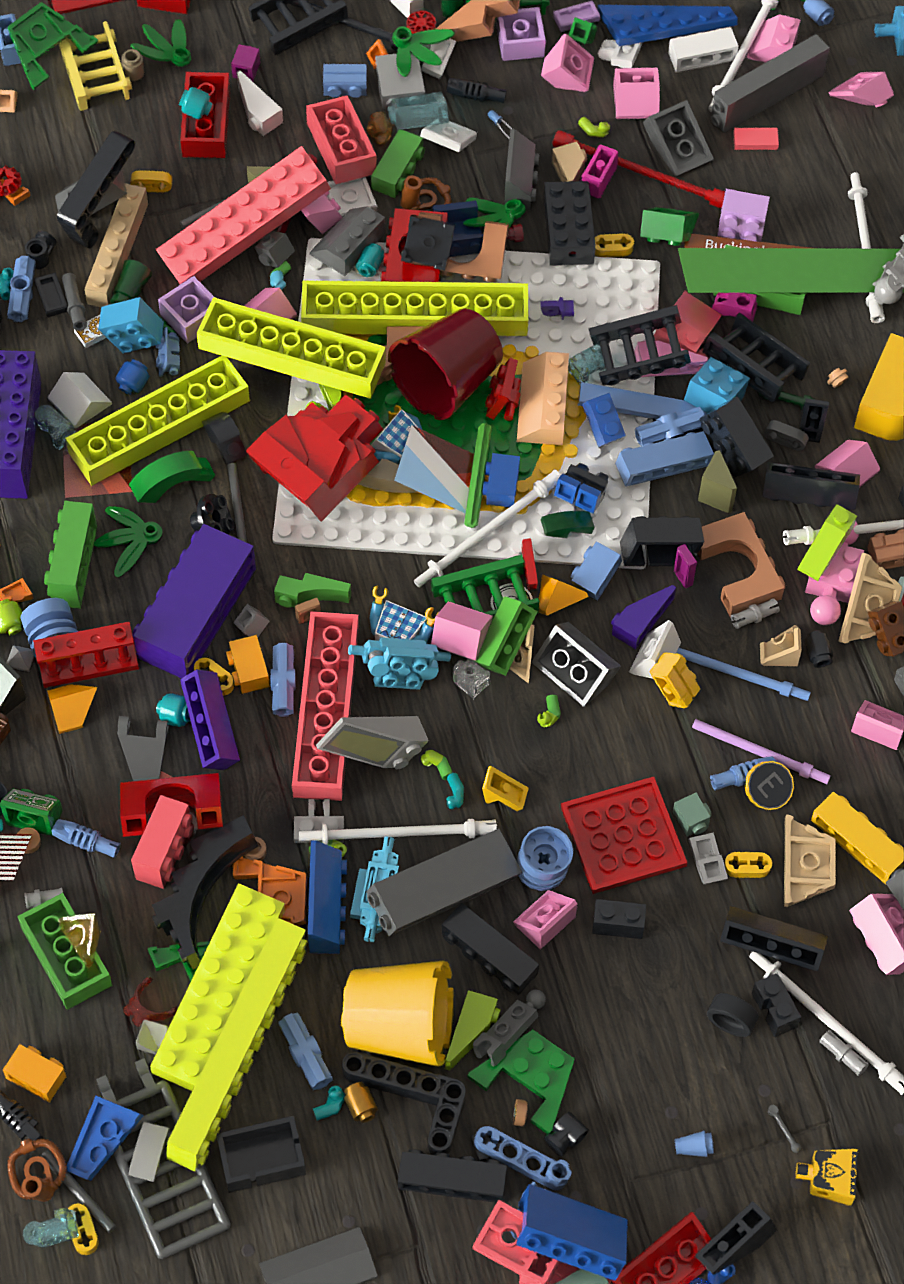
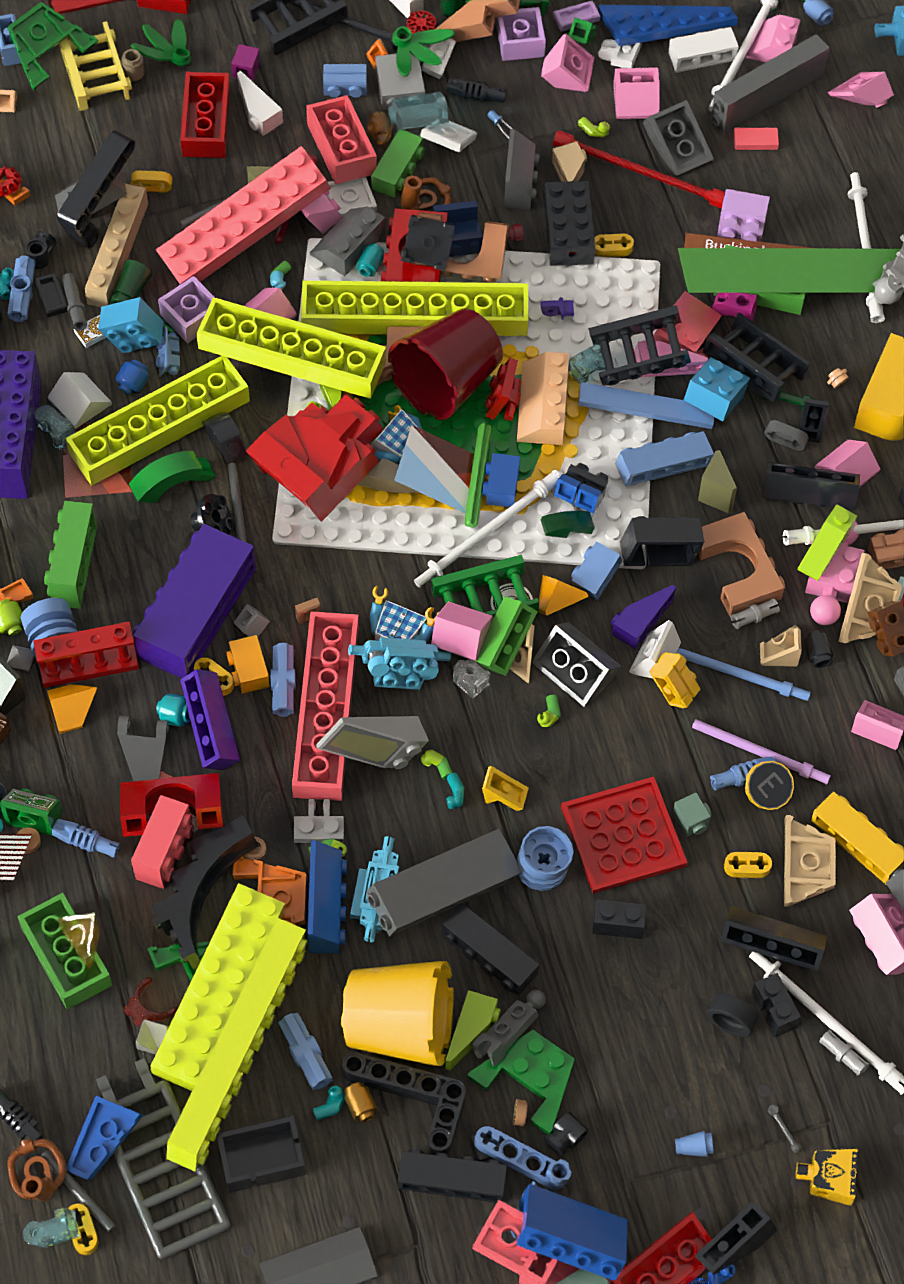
light orange brick [3,1044,66,1103] -> none
light grey pin [24,888,63,909] -> none
green plant [94,506,162,577] -> none
light grey slope [128,1122,170,1182] -> none
teal head [179,87,213,119] -> none
dark grey brick [255,231,295,268] -> none
bright green slope [274,573,351,607] -> none
white bar [299,819,497,845] -> none
green plant [463,197,526,228] -> none
bright pink slope [513,890,577,949] -> none
red tile [521,538,538,590] -> none
dark pink brick [581,145,618,198] -> none
blue brick [582,393,626,447] -> none
medium blue piece [635,406,704,447] -> none
slope [640,207,699,246] -> none
magenta tile [673,544,697,588] -> none
light grey slope [689,832,728,885] -> none
black piece [699,396,774,477] -> none

